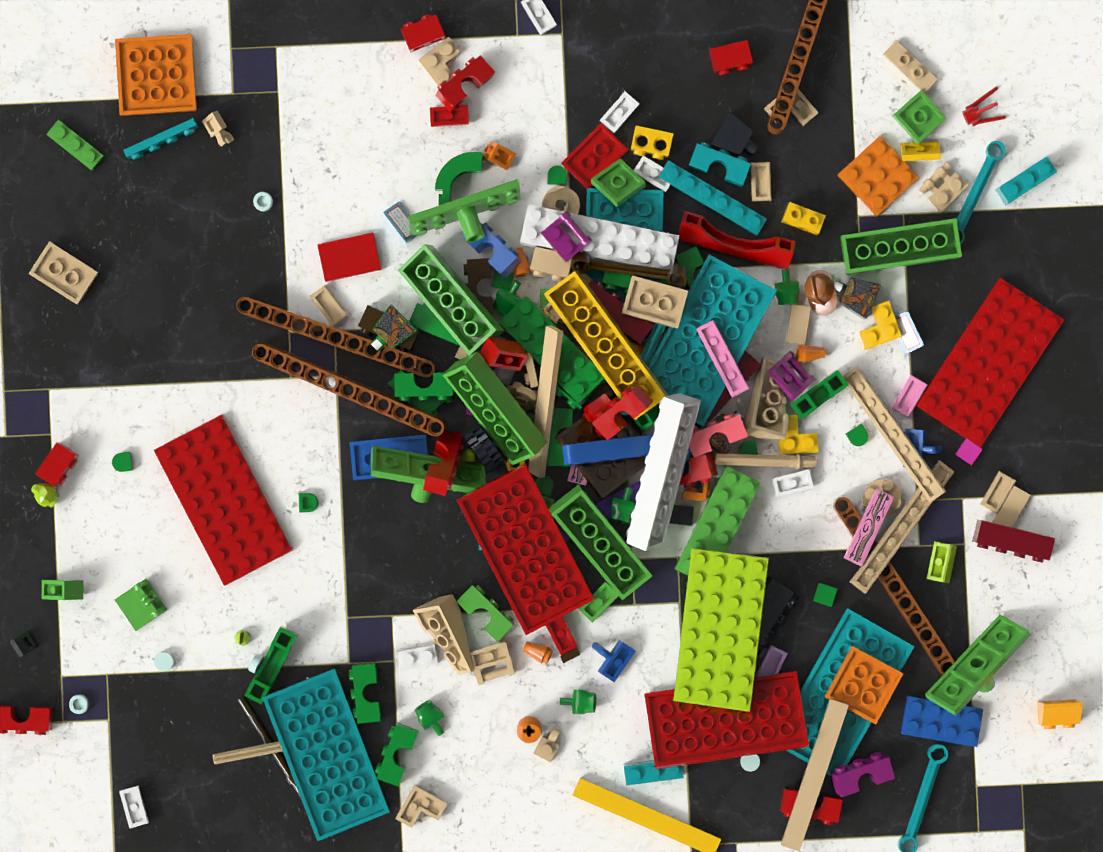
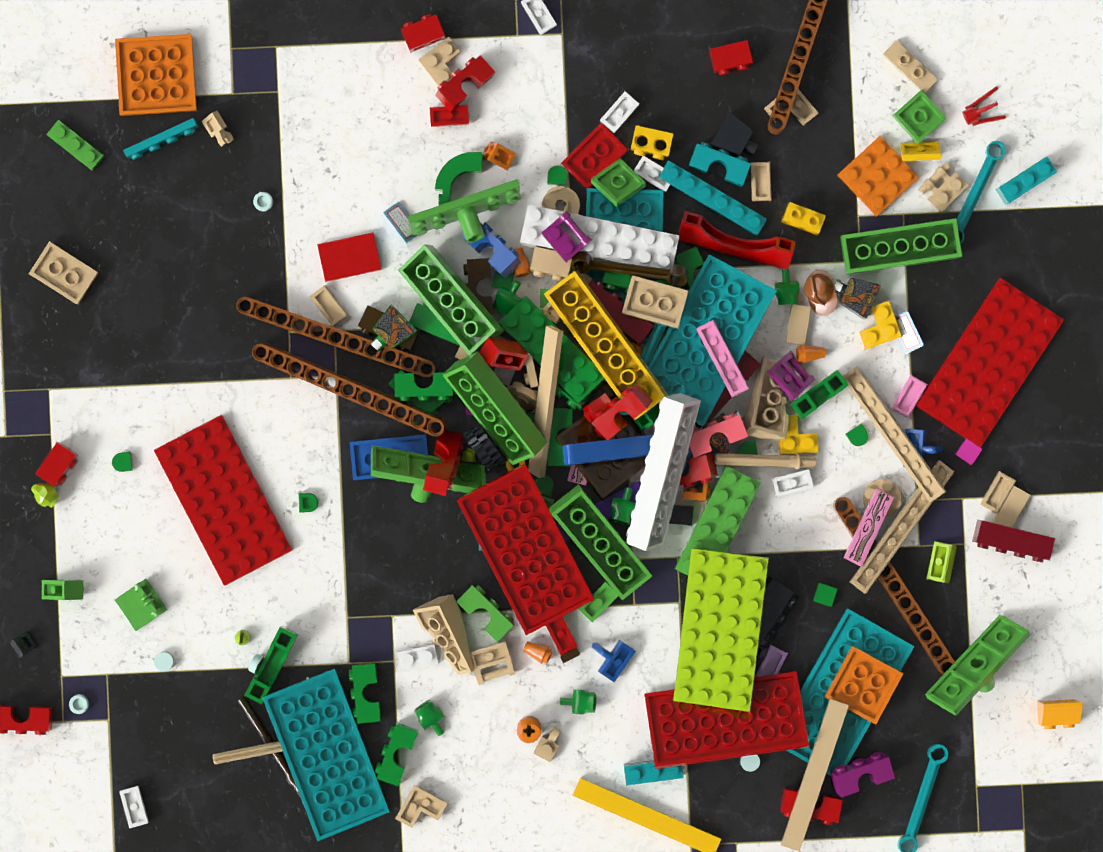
blue plate [901,696,984,747] -> none

